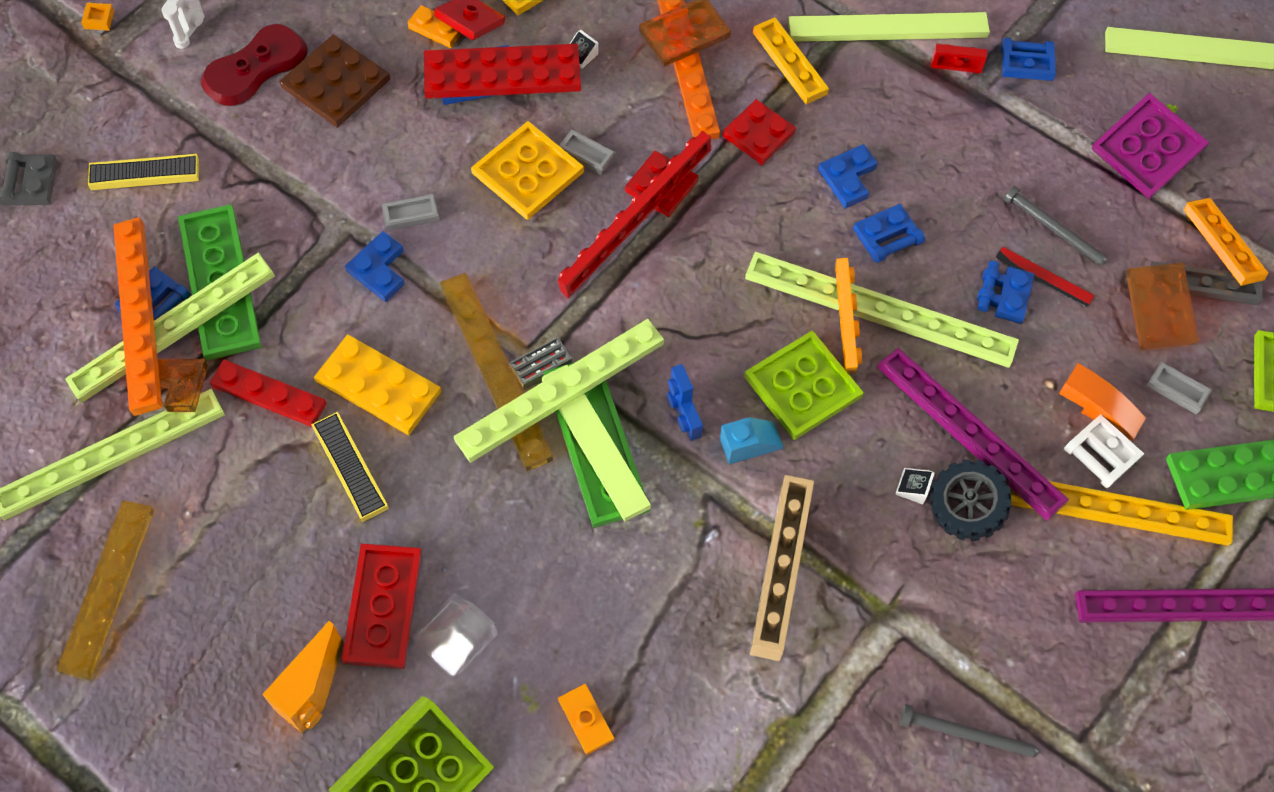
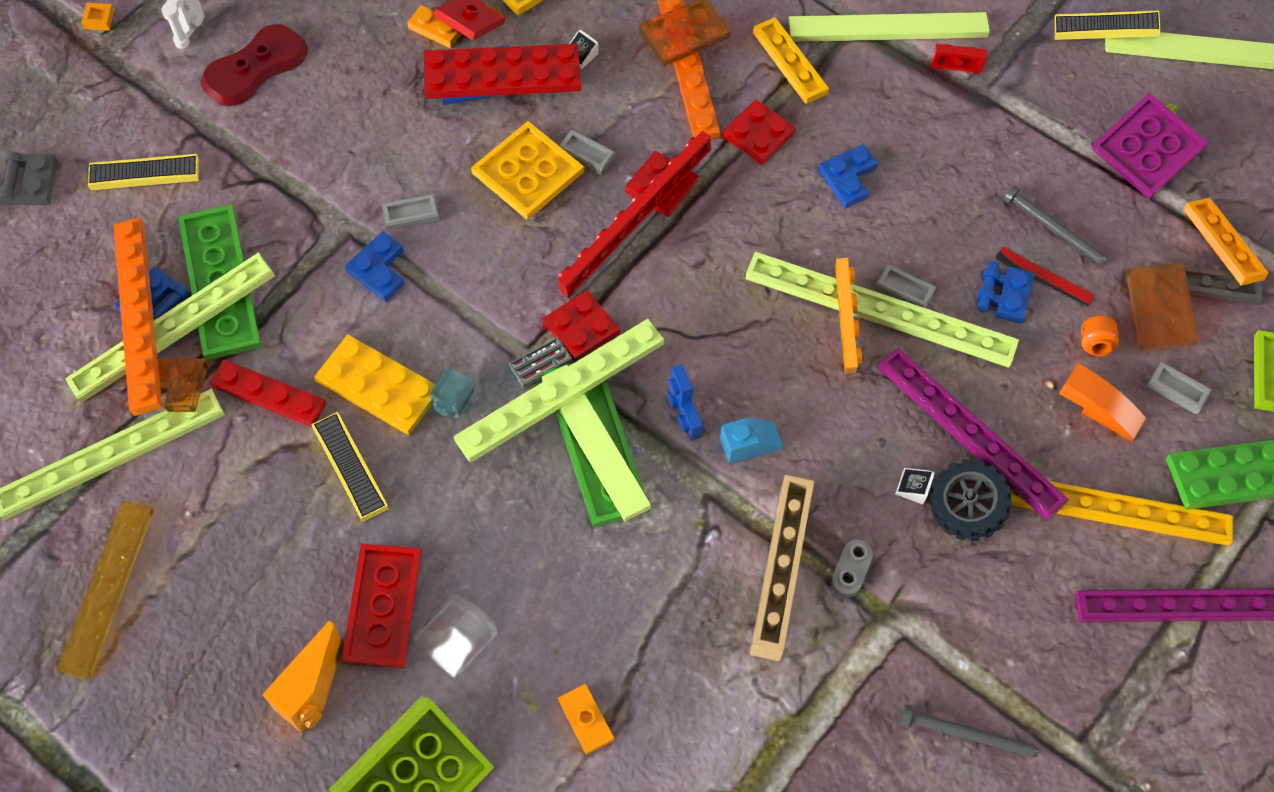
reddish brown plate [280,34,390,128] -> none
clear yellow plate [440,272,553,471] -> none
lime plate [744,330,864,441] -> none
blue plate [853,204,925,263] -> none
blue plate [1000,37,1056,81] -> none
white plate [1064,414,1144,489] -> none
none -> clear light blue brick [430,367,474,418]
none -> red plate [542,290,620,362]
none -> light grey plate [831,540,873,598]
none -> light grey tile [874,264,937,308]
none -> tile [1054,11,1160,40]
none -> orange head [1081,315,1119,357]

